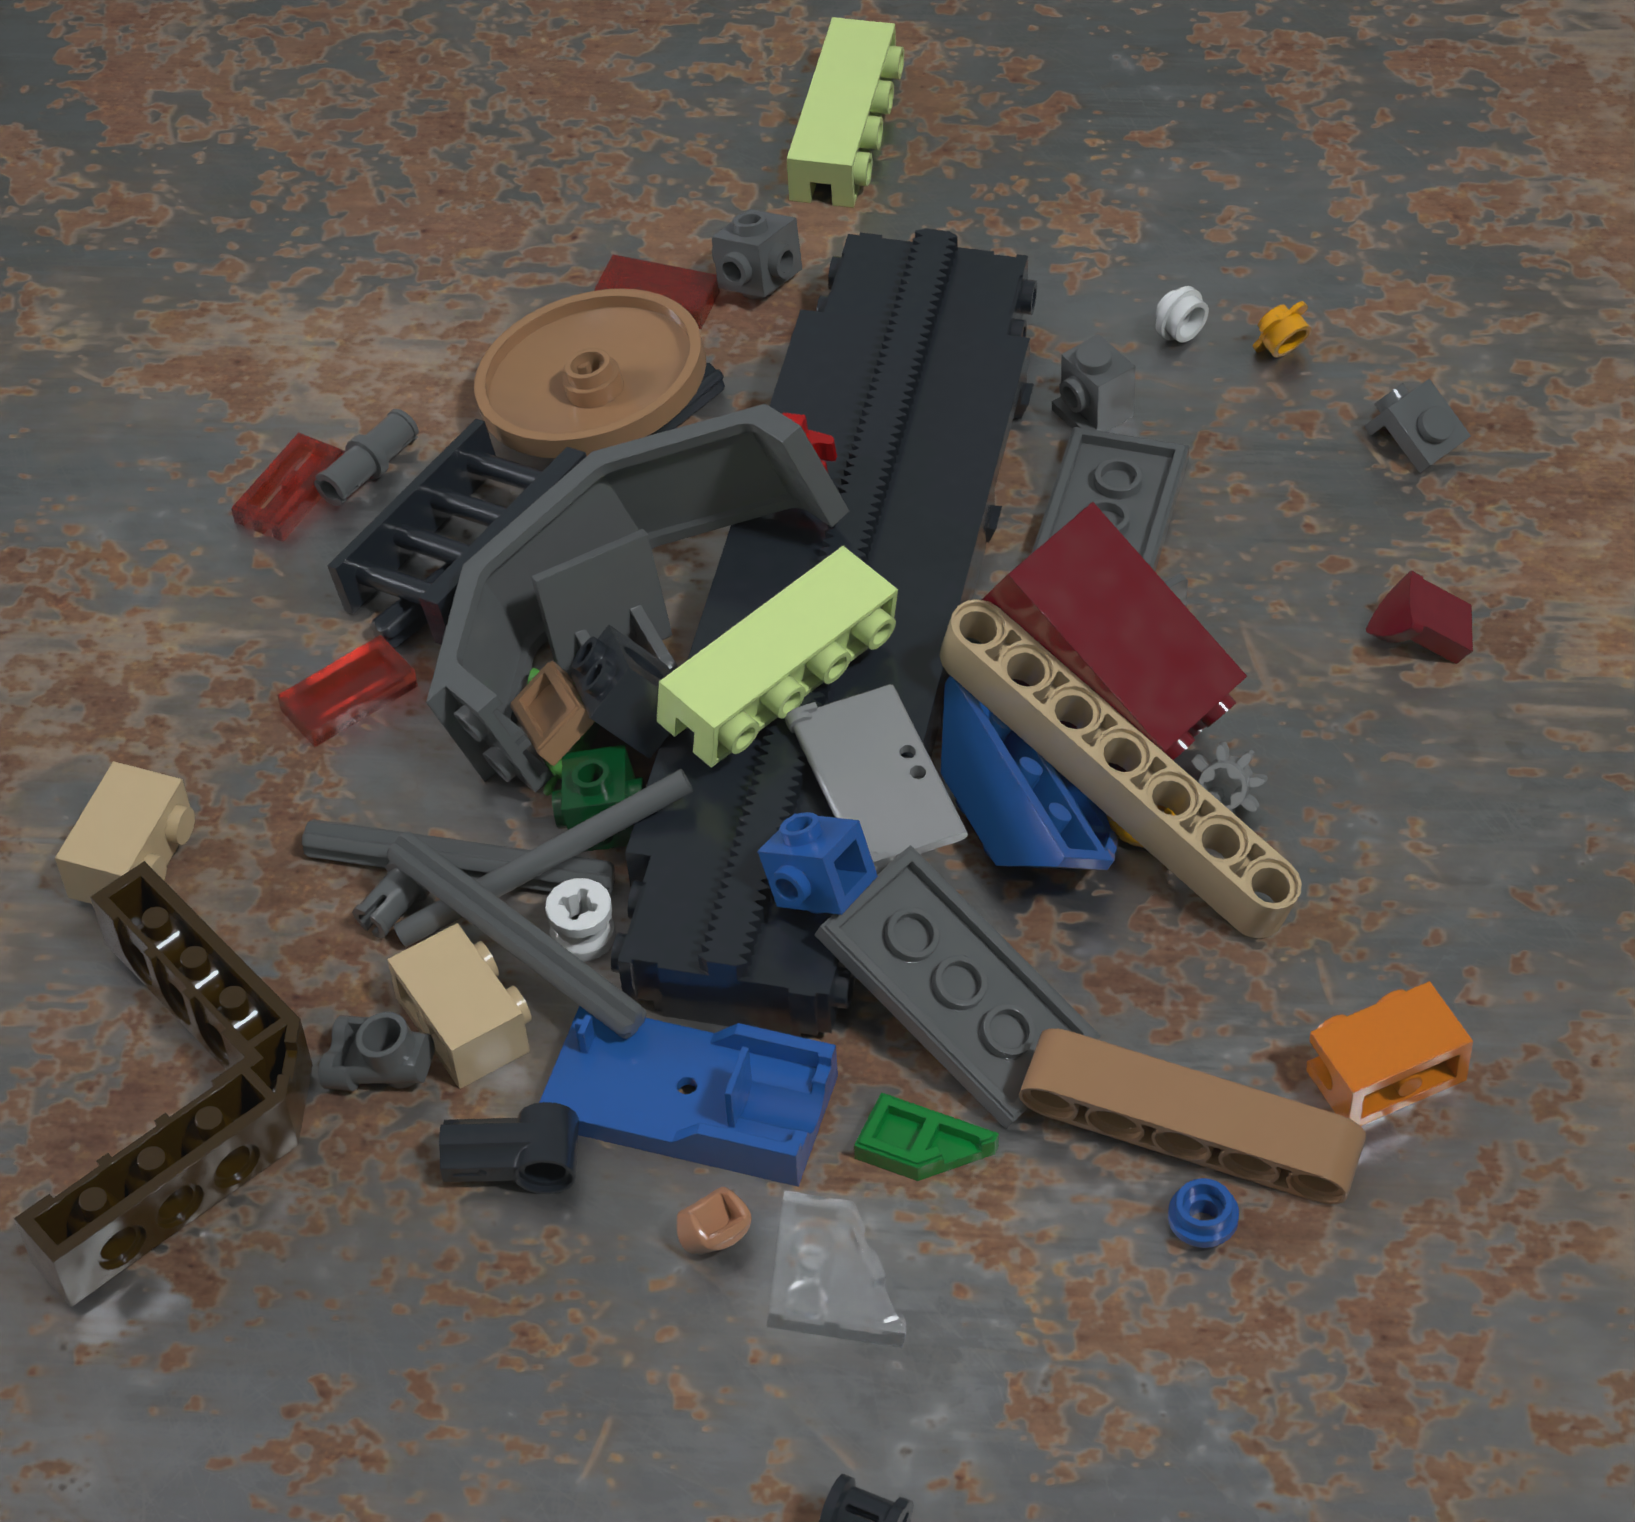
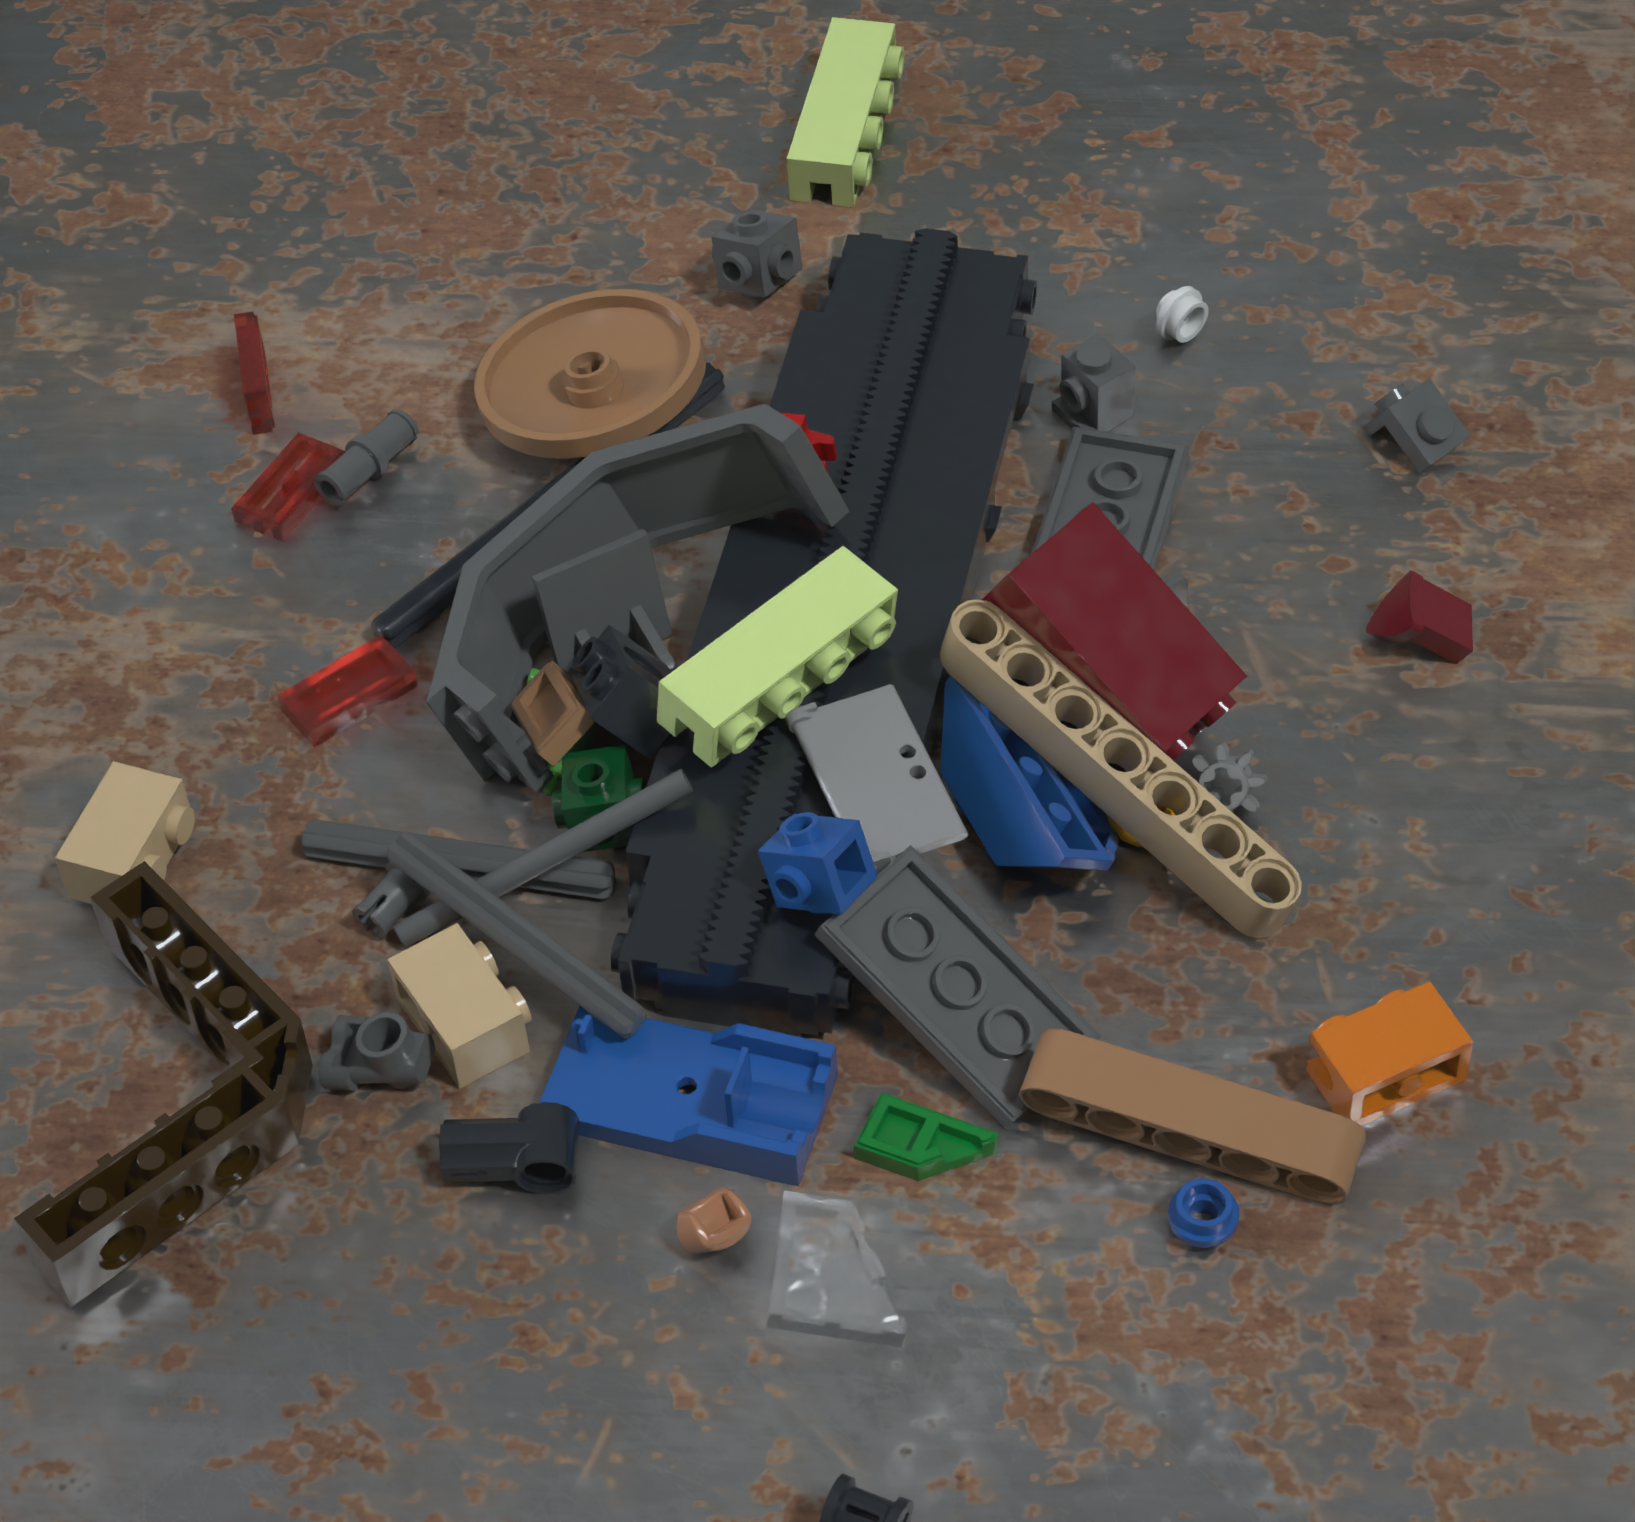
black fence [327,419,587,645] -> none
white wheel [545,878,616,962] -> none
clear red tile [594,254,720,329] -> none
light orange plate [1252,301,1311,358] -> none
none -> clear red tile [234,311,275,435]

